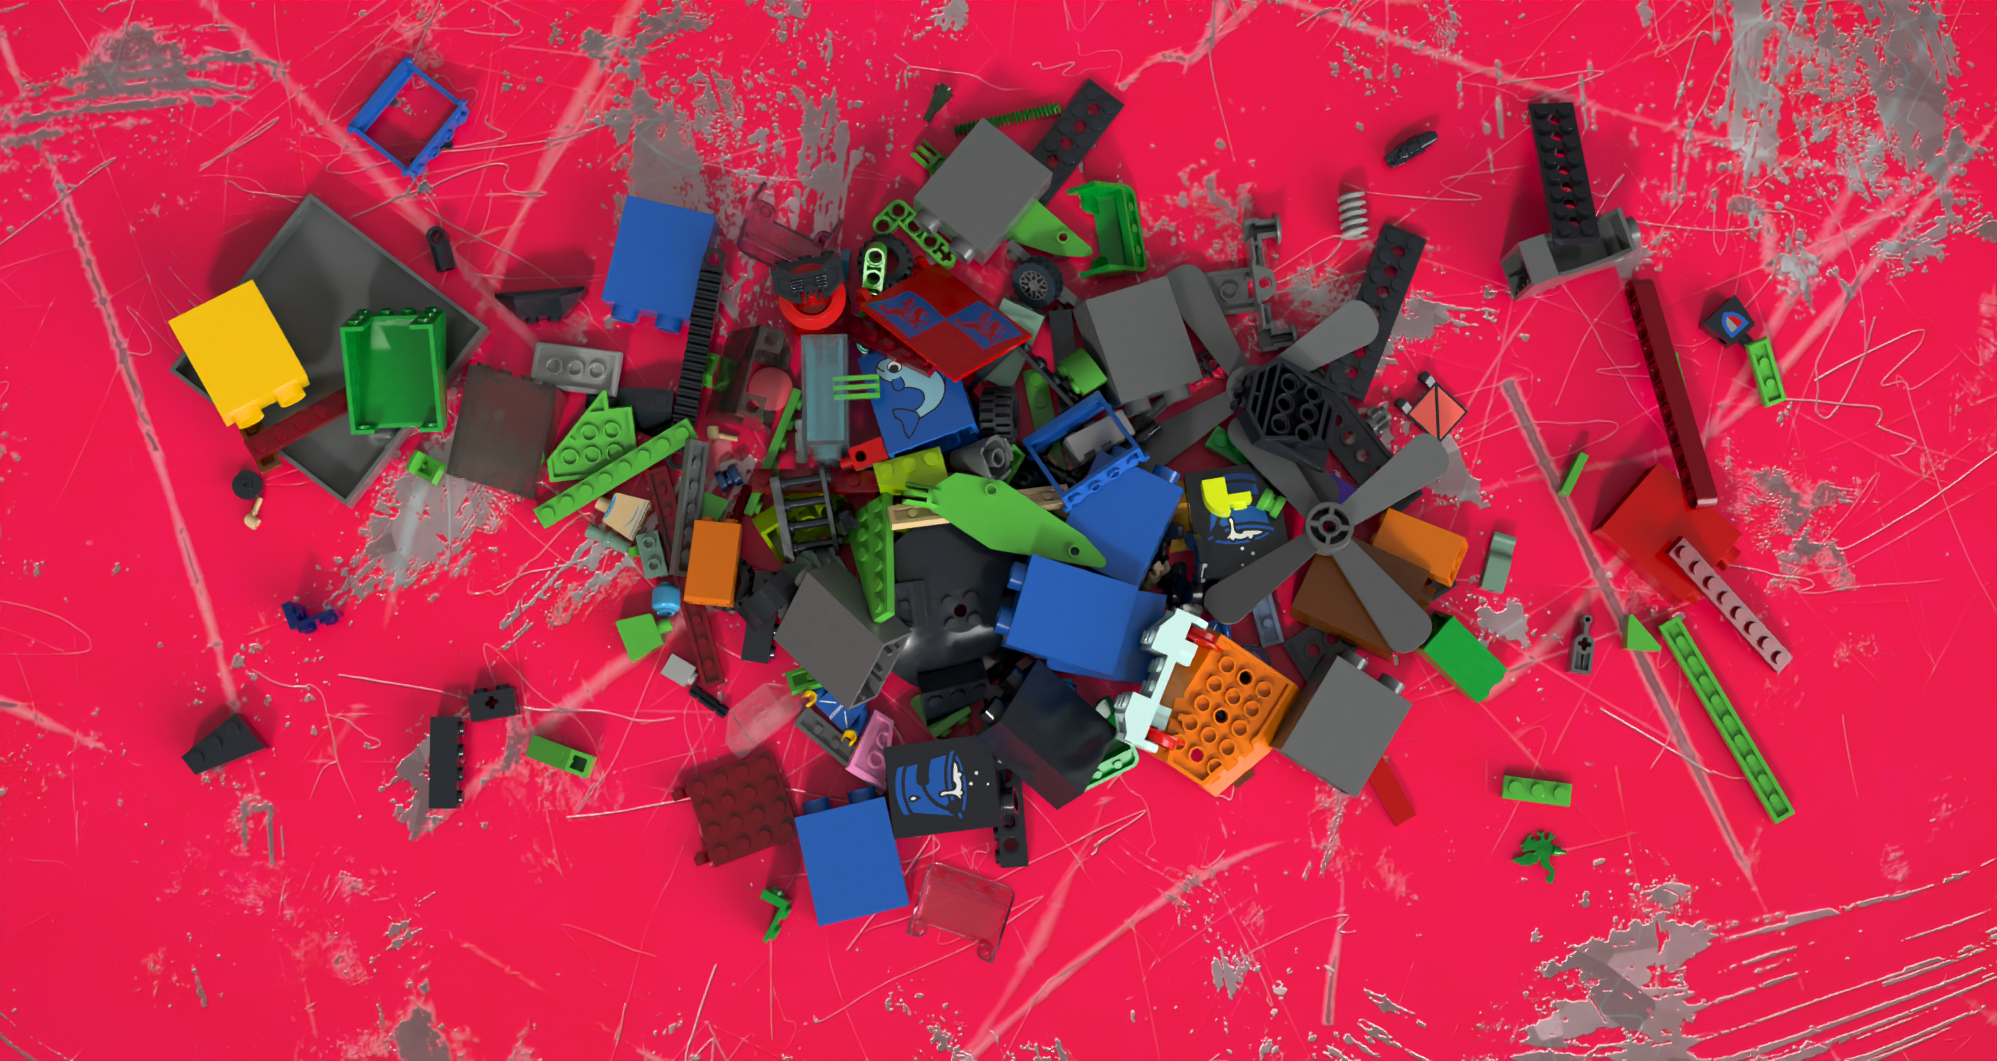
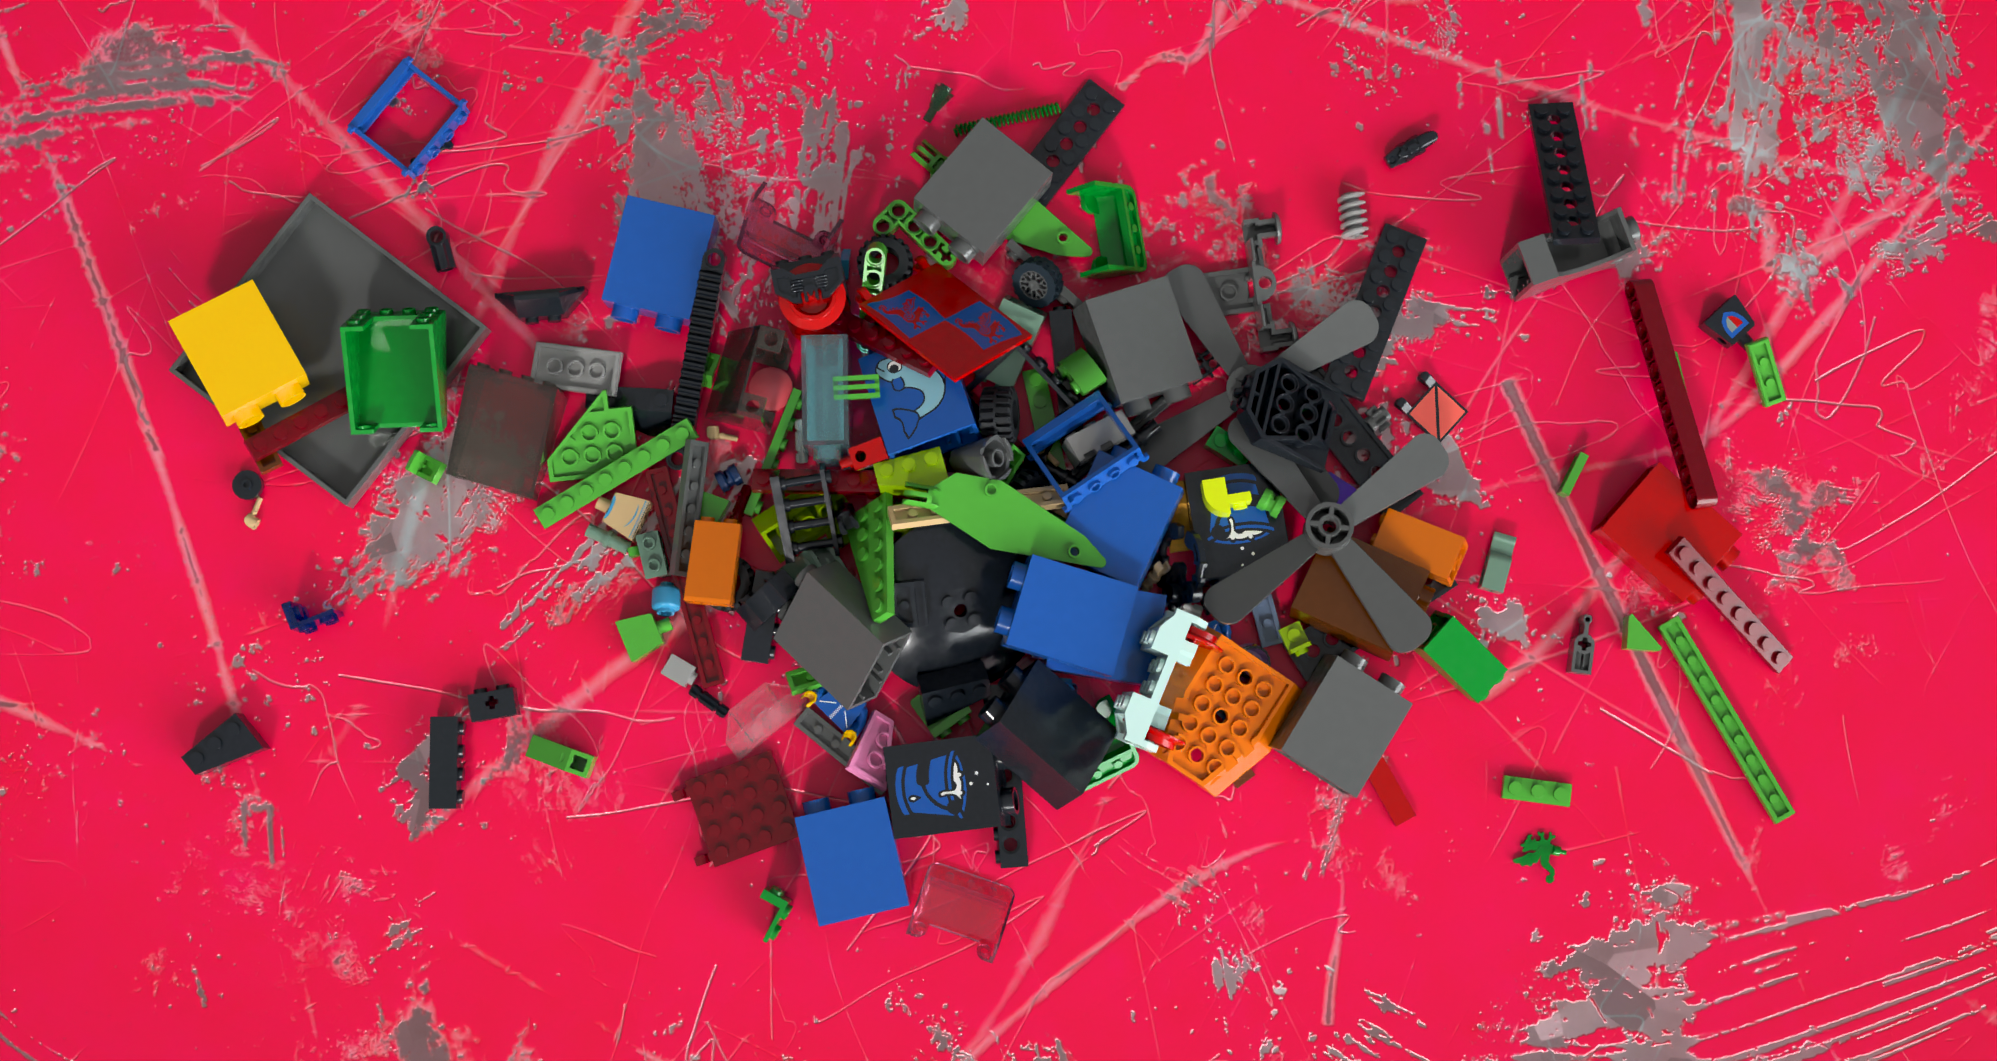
none -> lime bracket [1278,621,1312,657]

